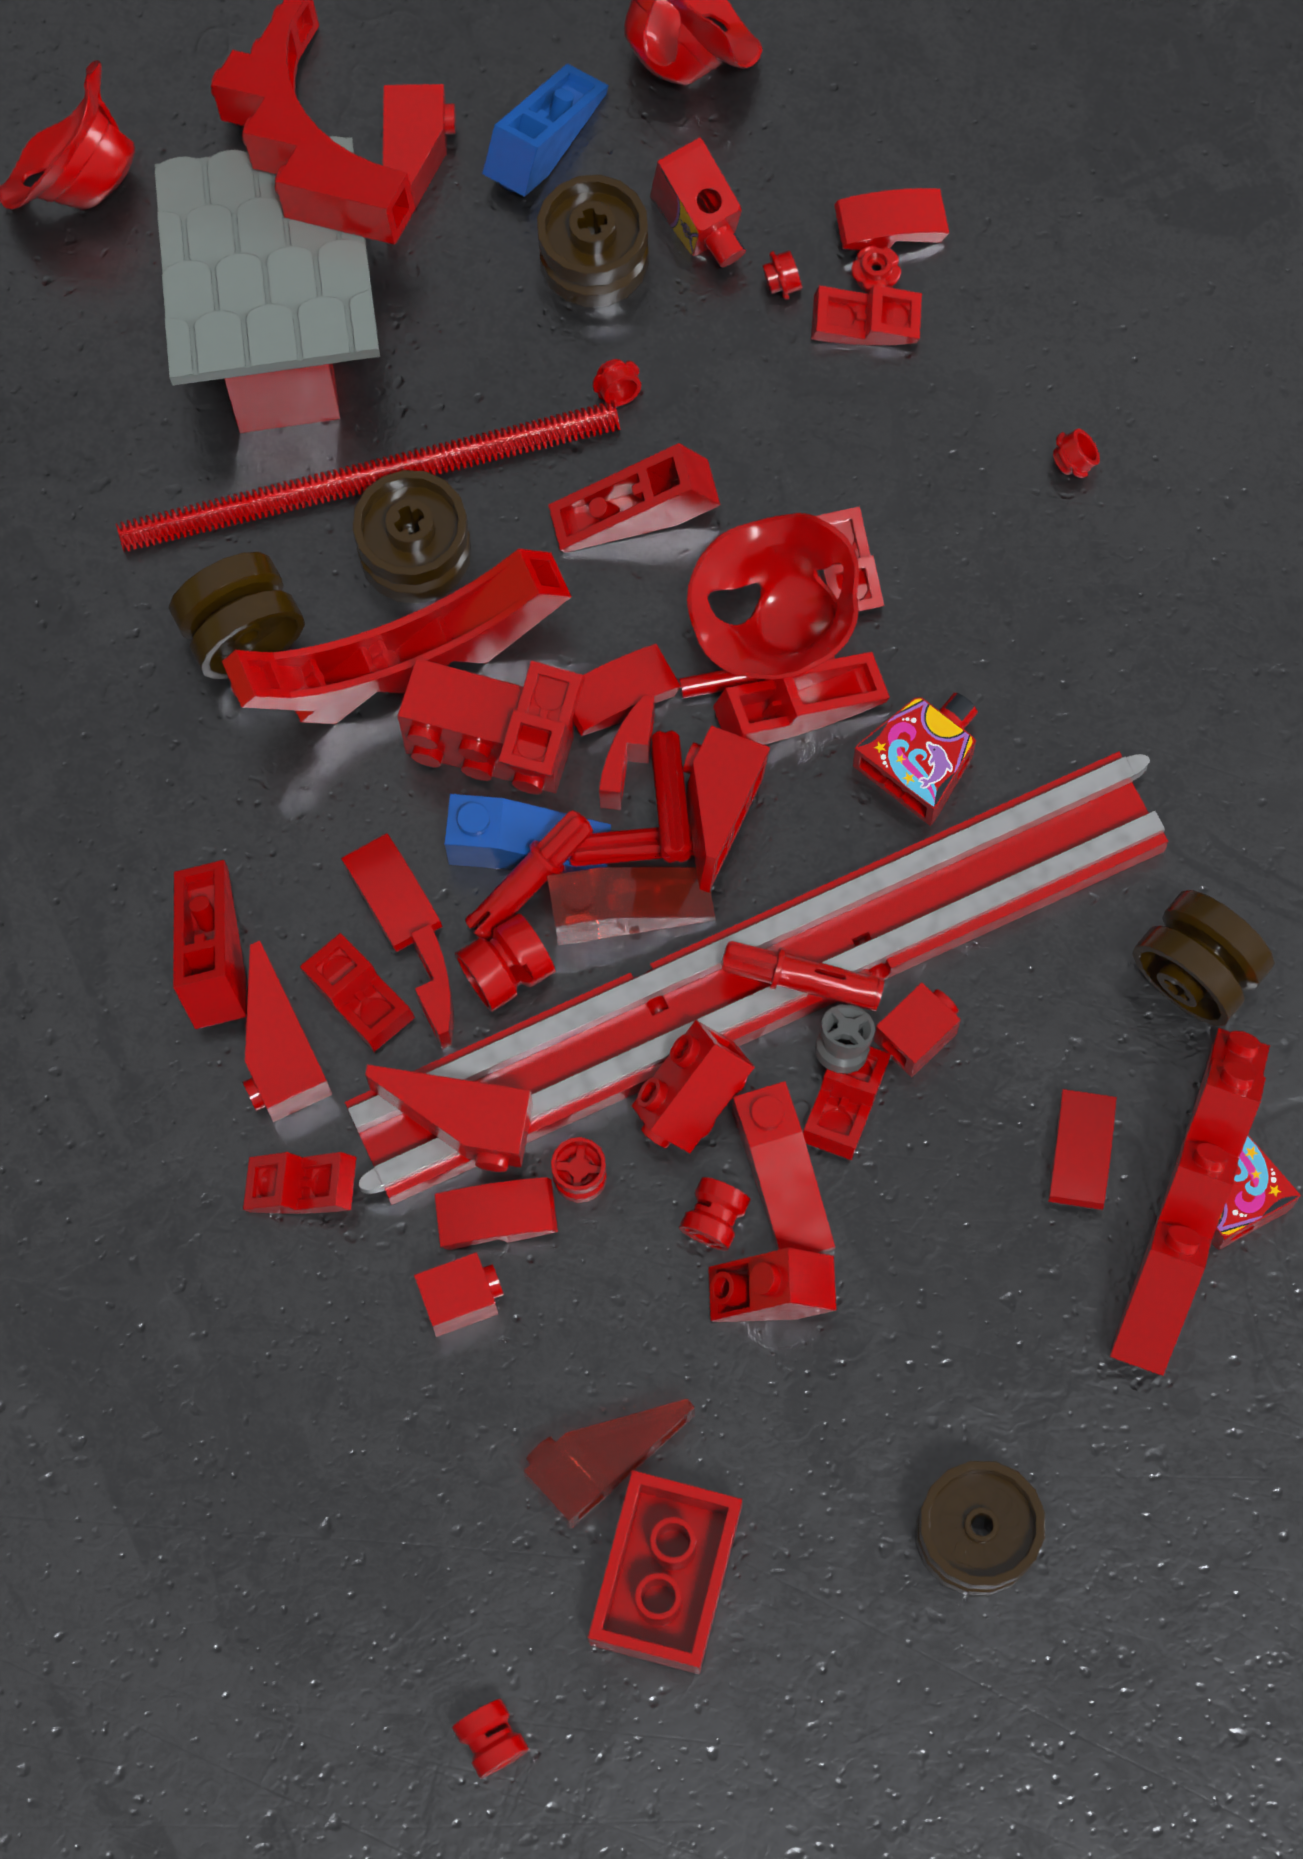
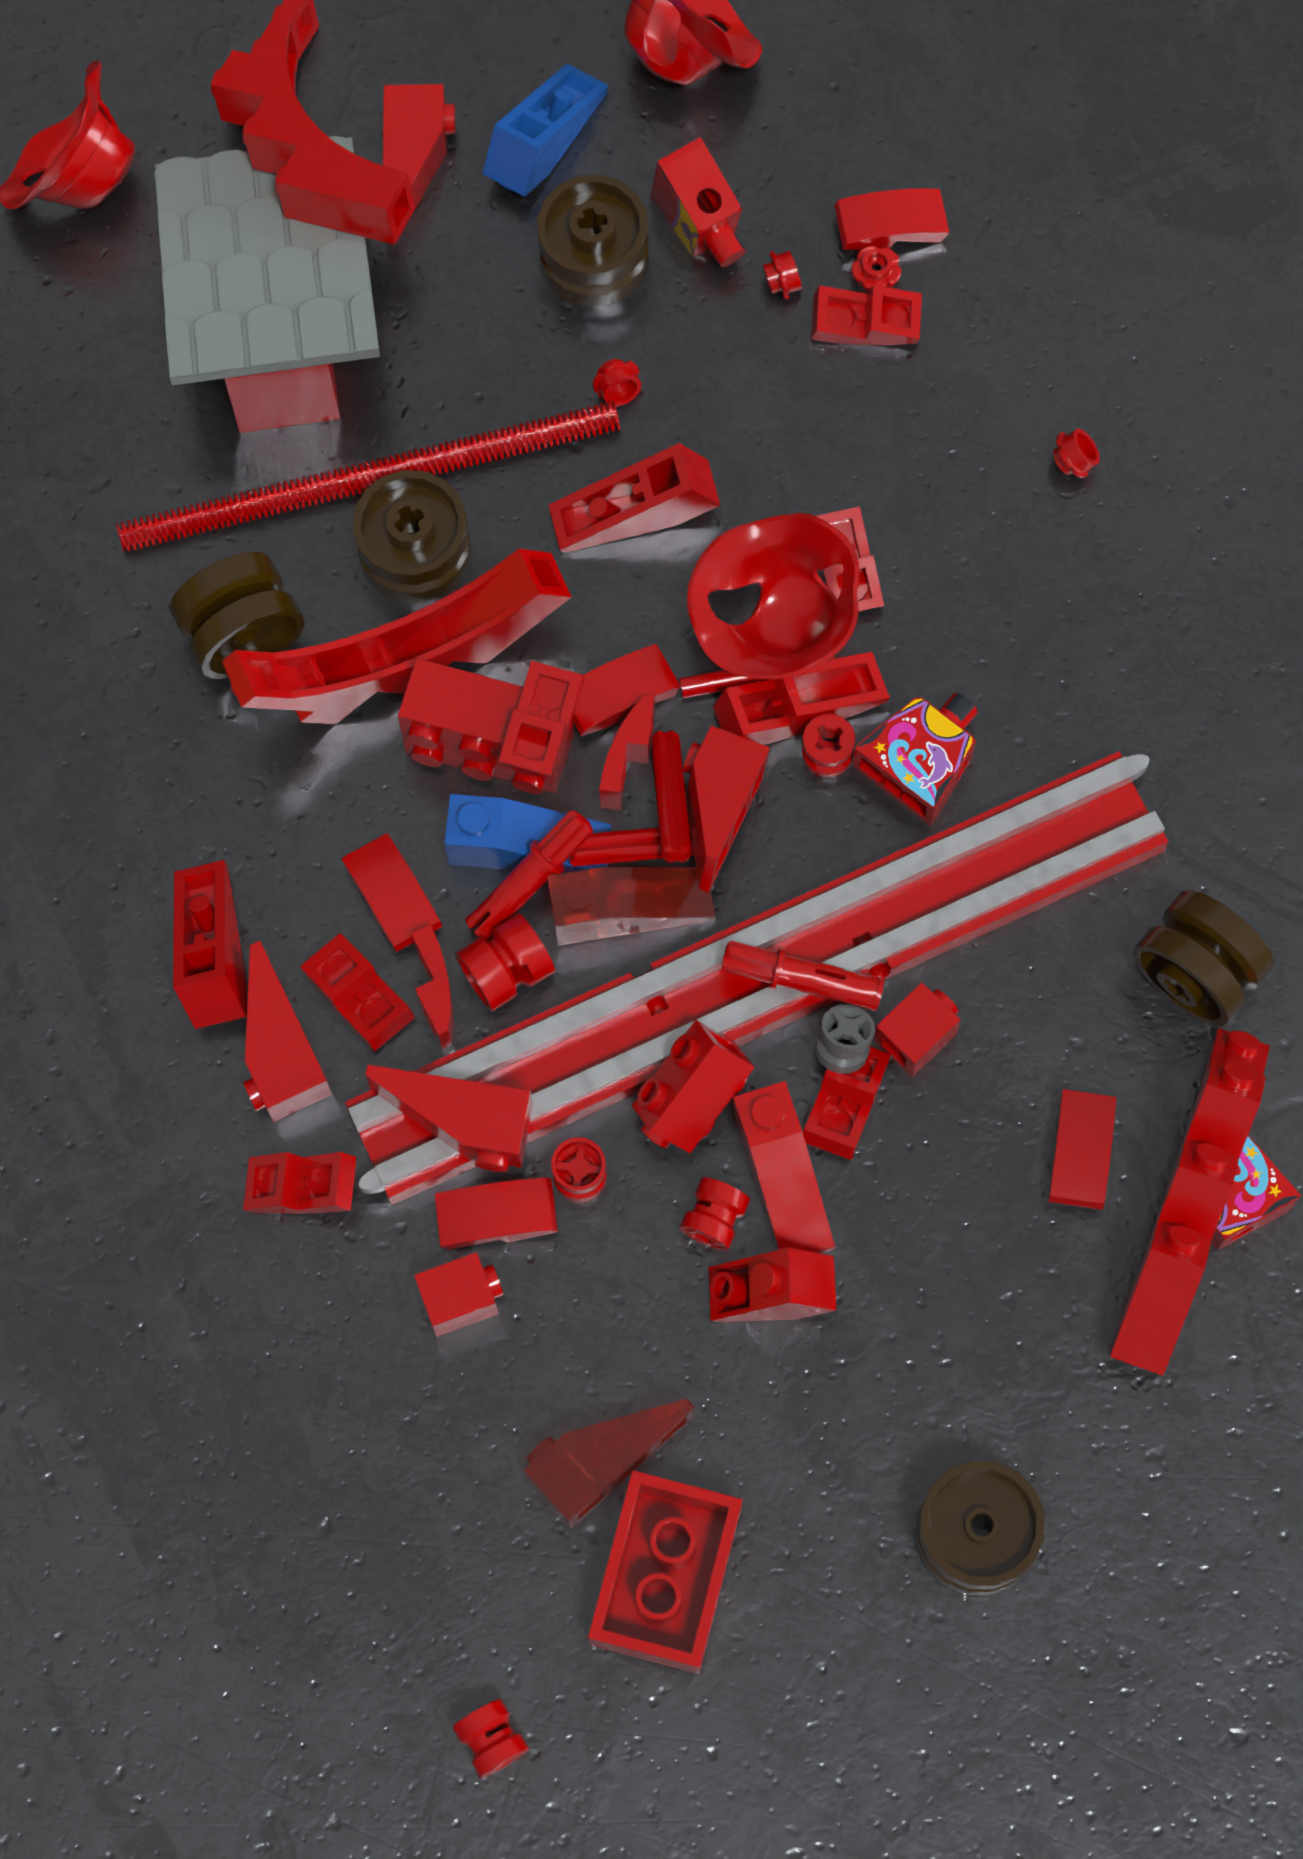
none -> red wheel [802,714,855,778]

